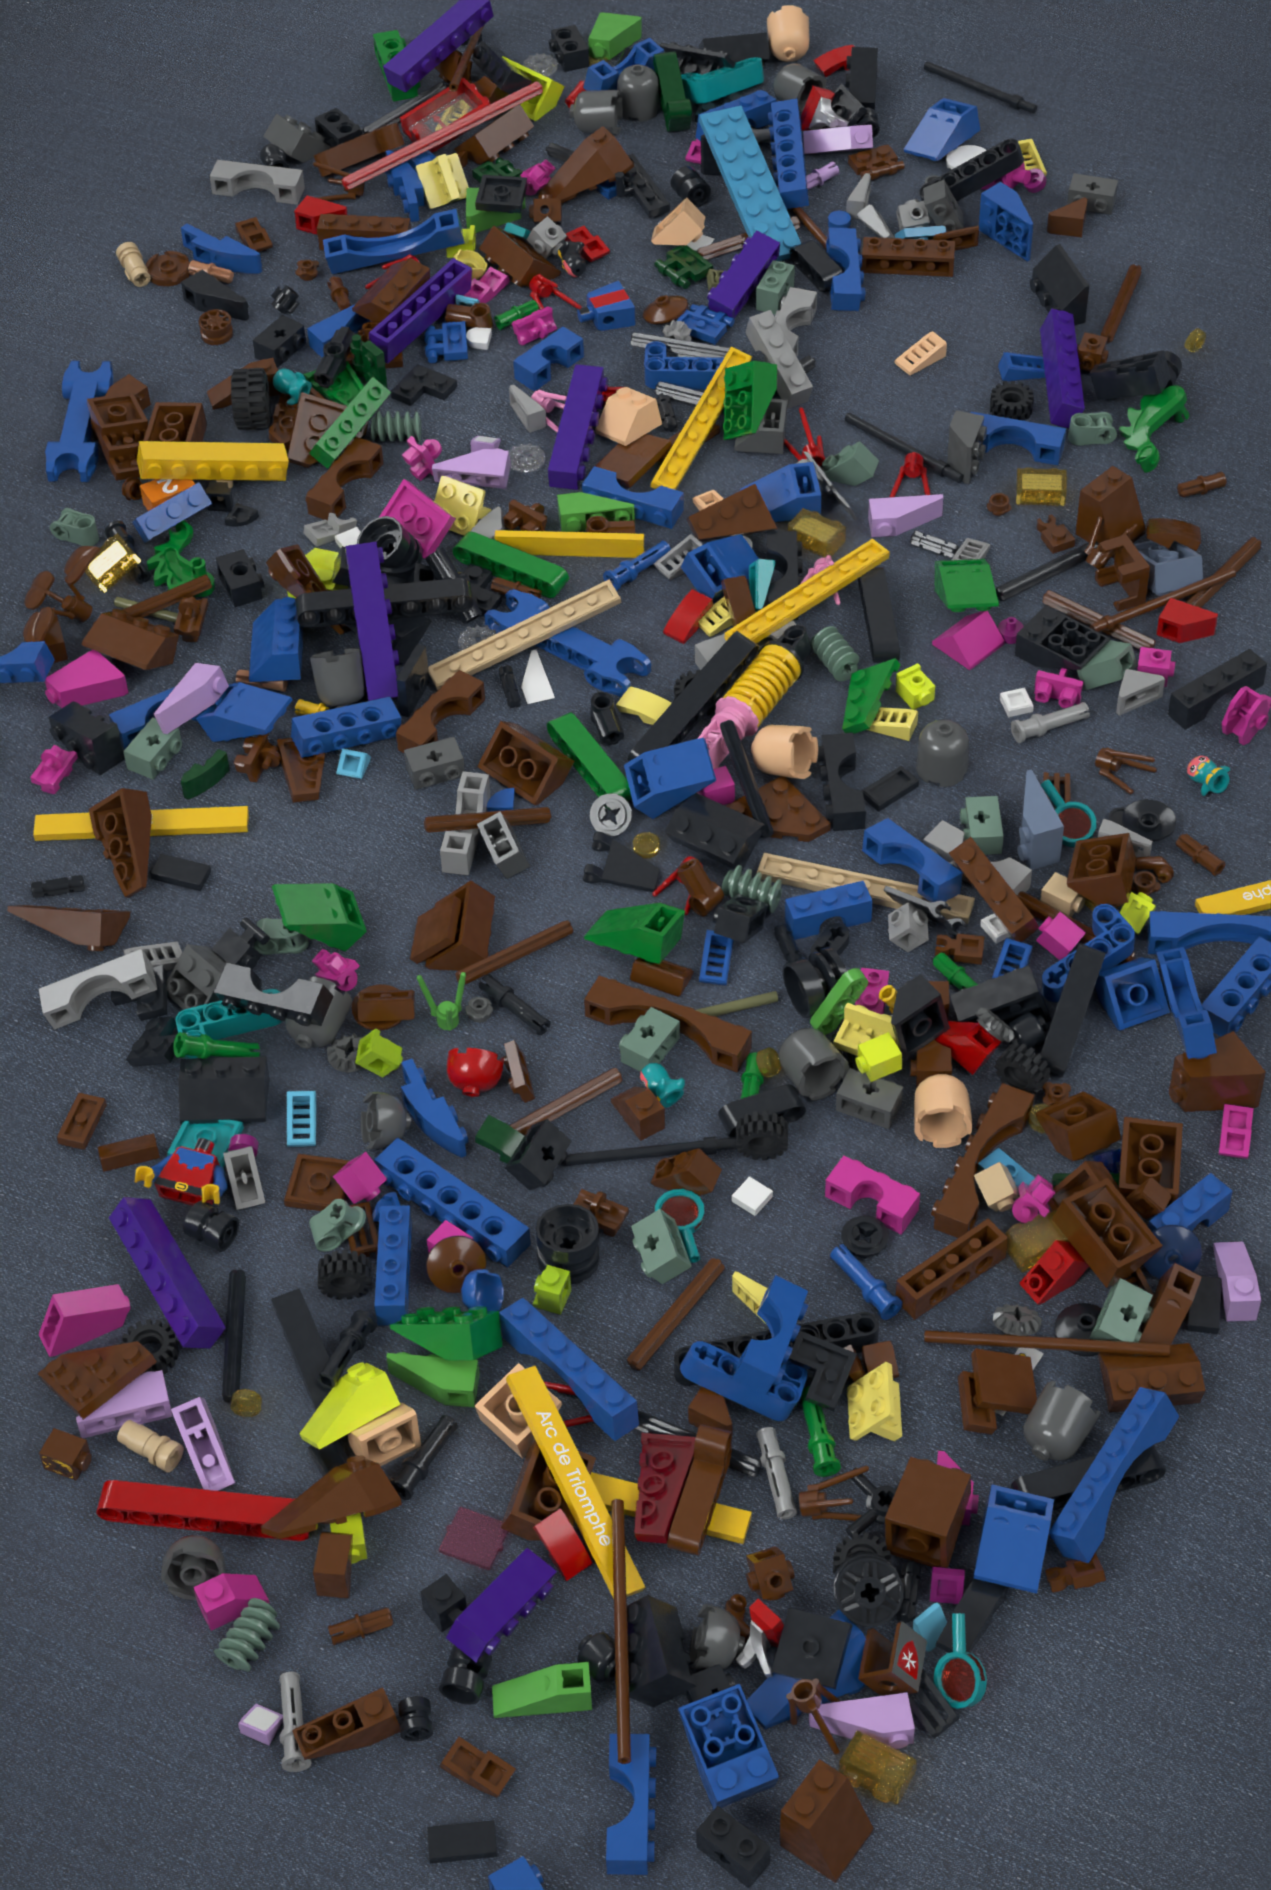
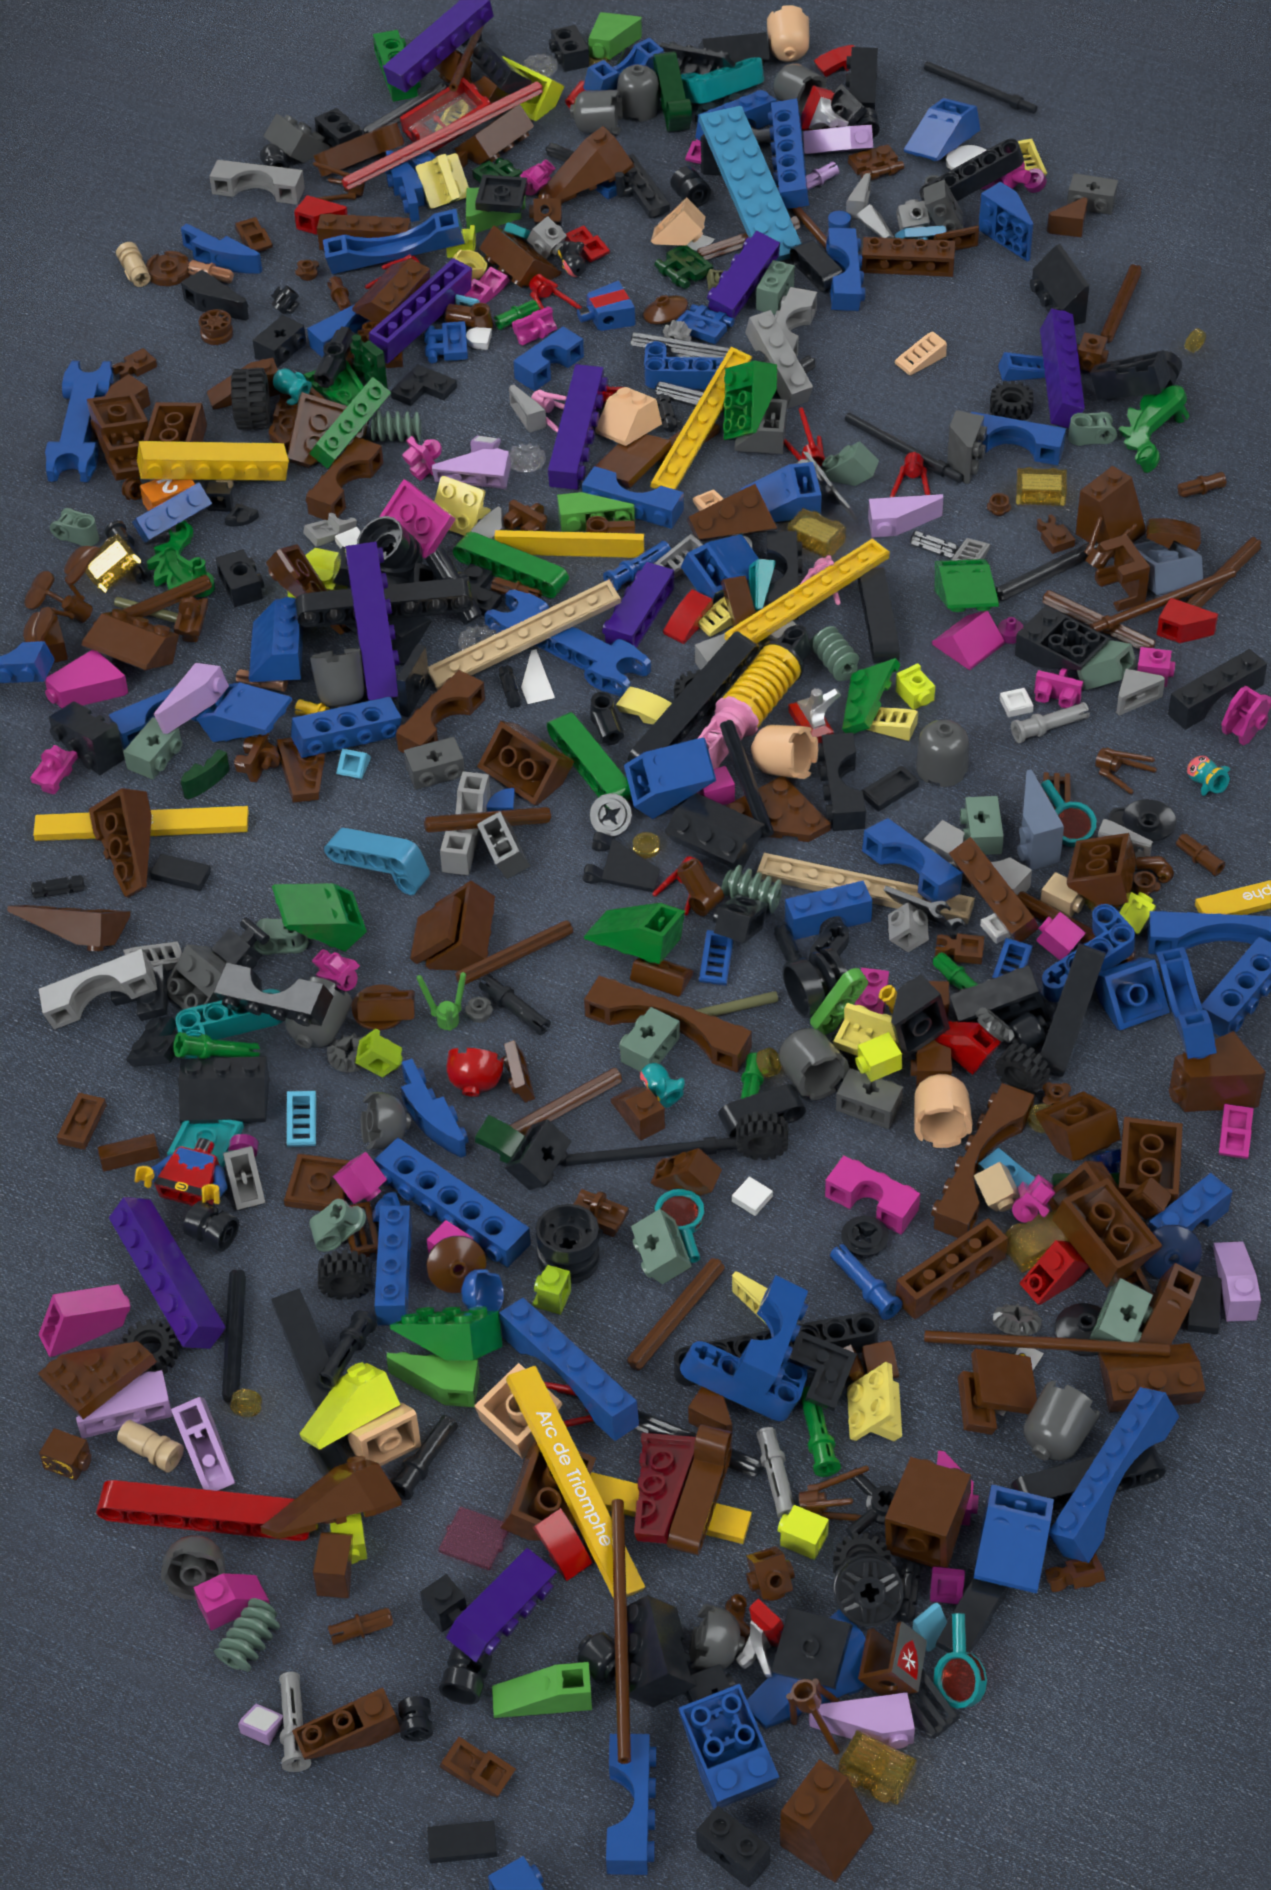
none -> reddish brown plate [112,348,157,379]
none -> dark azure beam [324,828,430,895]
none -> dark purple brick [602,562,675,648]
none -> neon yellow brick [777,1505,829,1560]
none -> flat silver piece [788,688,841,744]

